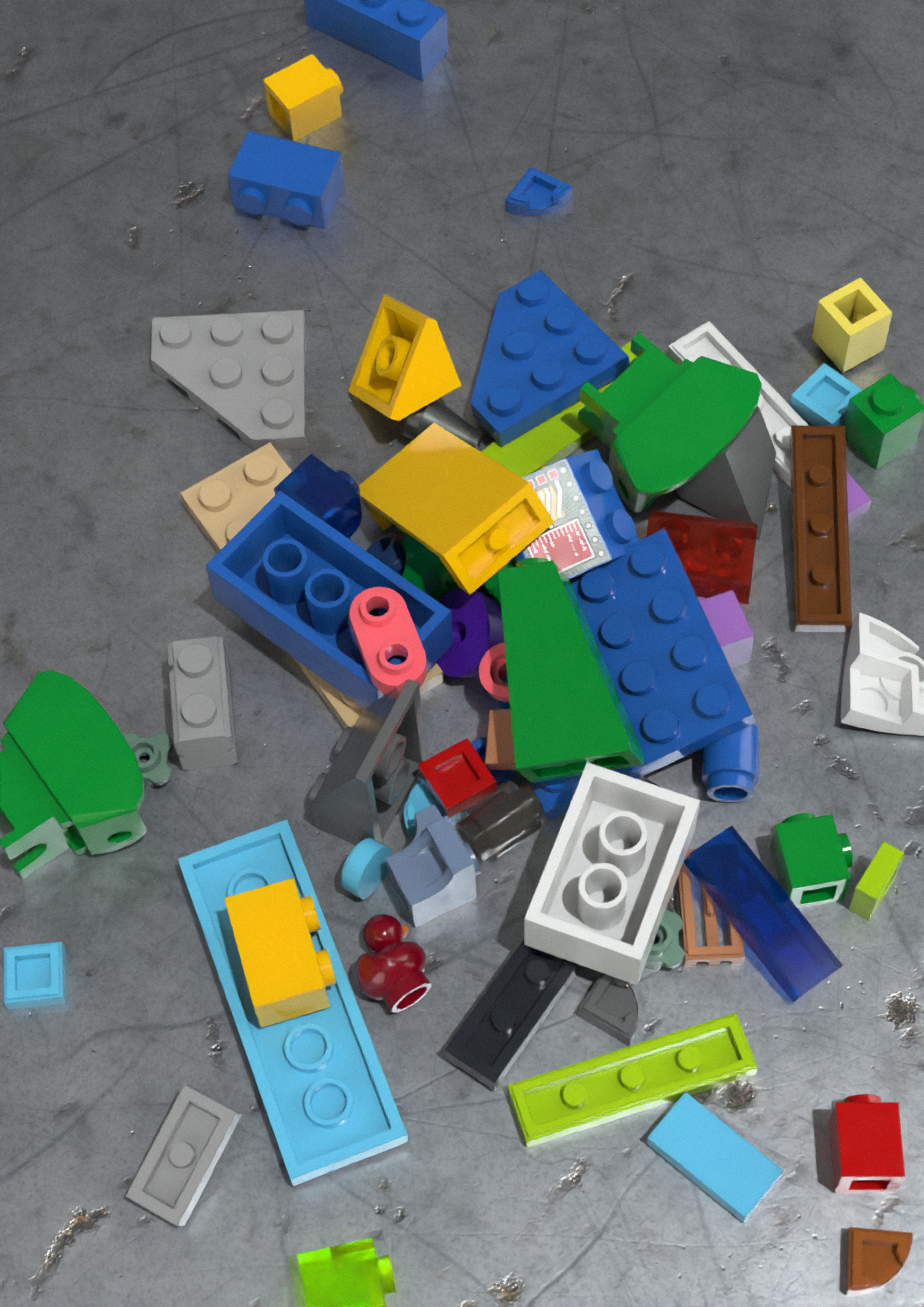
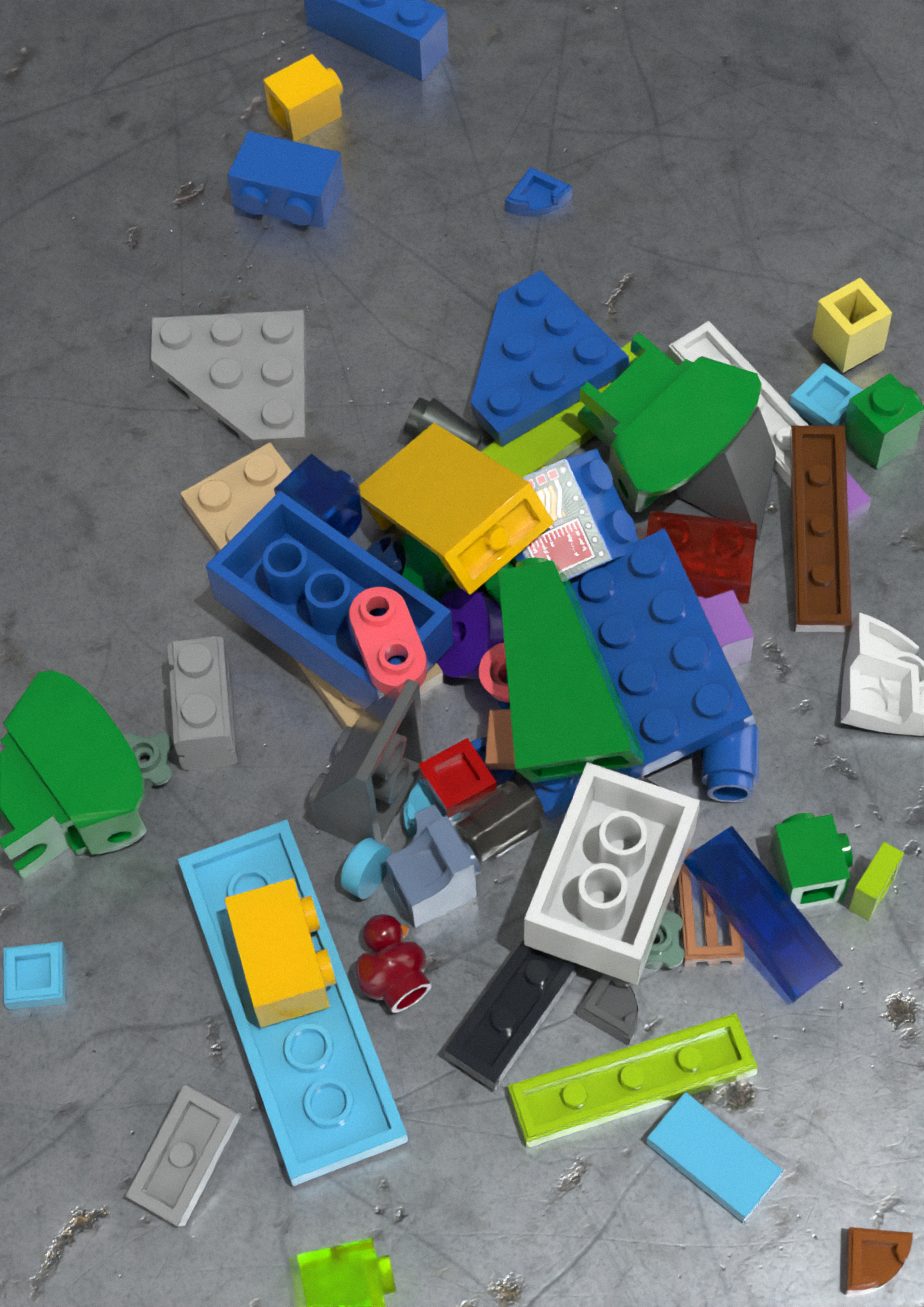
yellow slope [348,295,462,421] -> none
red brick [829,1094,905,1193] -> none

